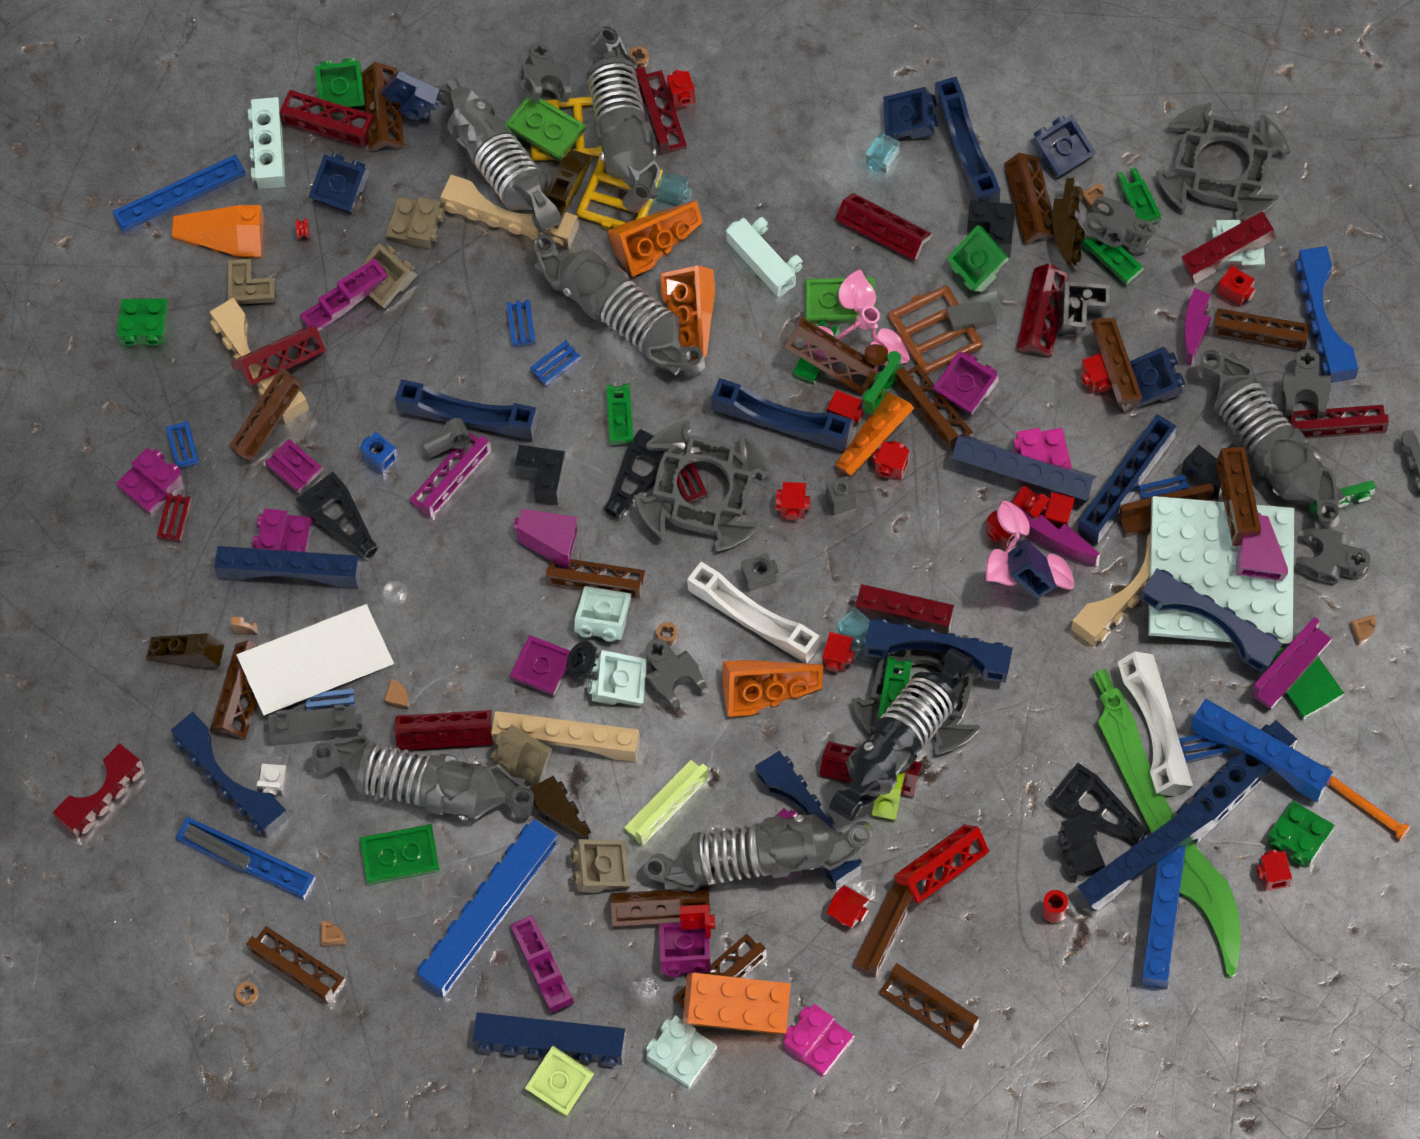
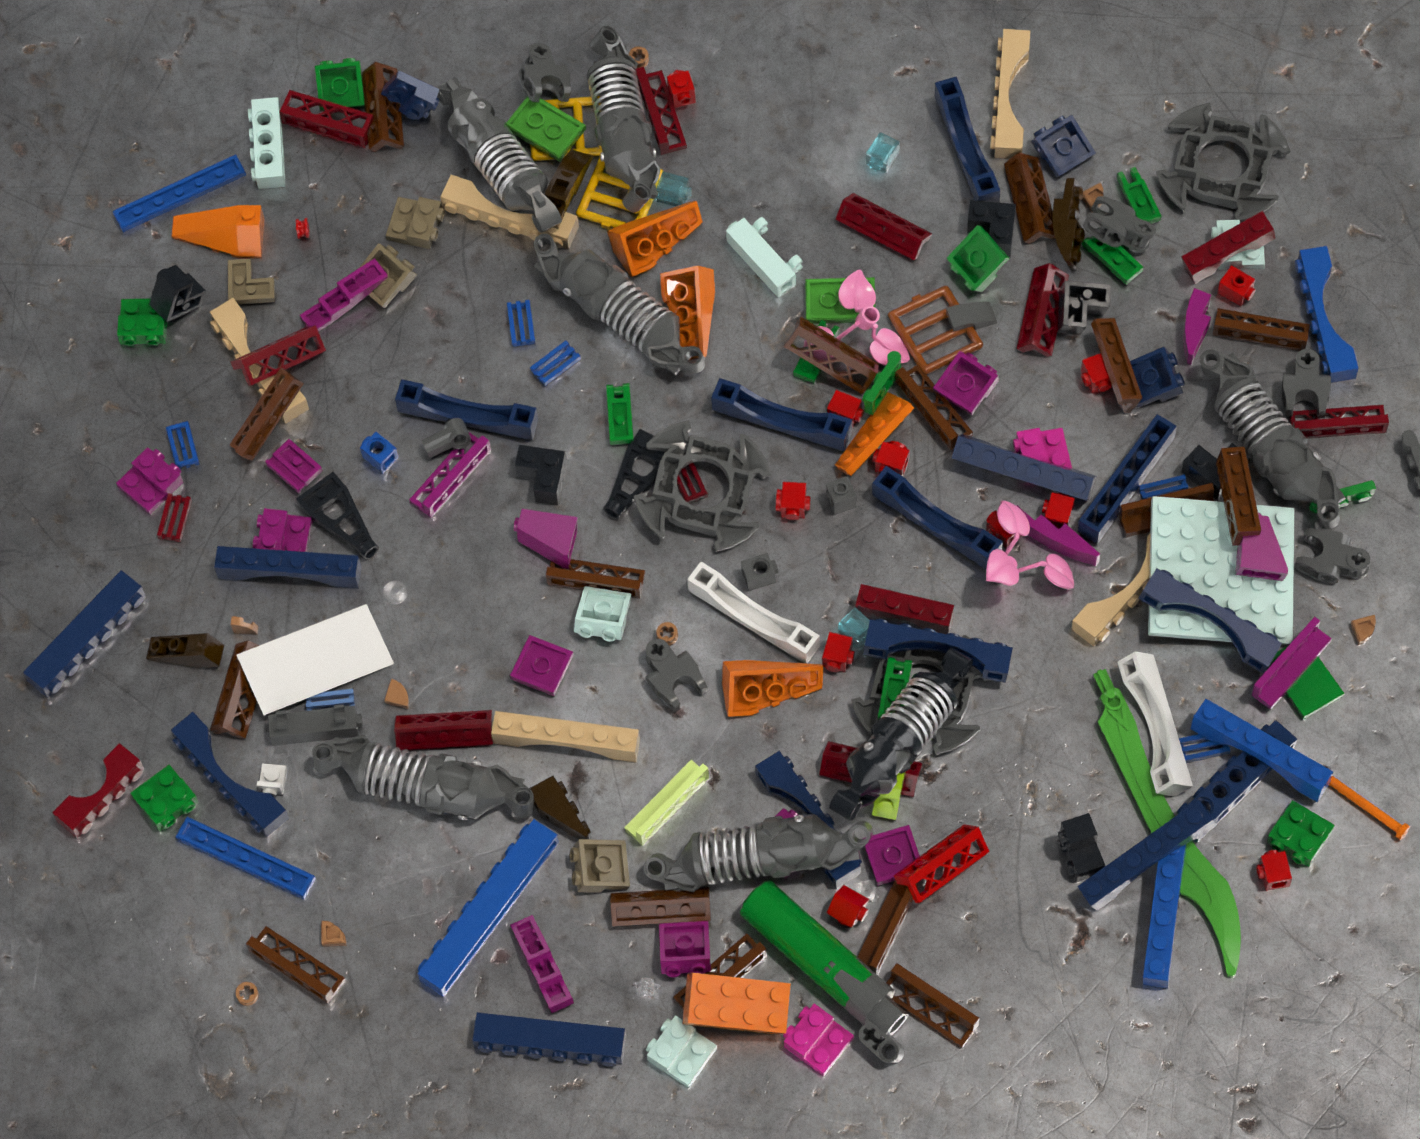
dark grey axle [185,825,251,869] -> none
dark blue plate [309,153,370,212] -> none
green tile [359,824,440,885] -> none
dark tan plate [490,725,552,786] -> none
yellowish green tile [525,1046,595,1116] -> none
black gear [567,641,599,679] -> none
light aqua plate [588,650,647,707] -> none
red bracket [679,905,716,939] -> none
reddish brown tile [865,344,888,365] -> none
dark blue plate [883,87,938,140] -> none
dark blue torso [1008,540,1056,599] -> none
red bracket [1011,486,1050,518] -> none
red brick [1042,890,1068,923] -> none
black plate [1049,762,1149,844] -> none
none -> dark blue brick [23,570,146,698]
none -> green plate [130,764,199,831]
none -> black brick [149,265,206,322]
none -> green piece [740,881,909,1064]
none -> magenta plate [862,825,920,886]
none -> dark blue arch [872,466,1003,569]
none -> tan arch [990,29,1031,159]

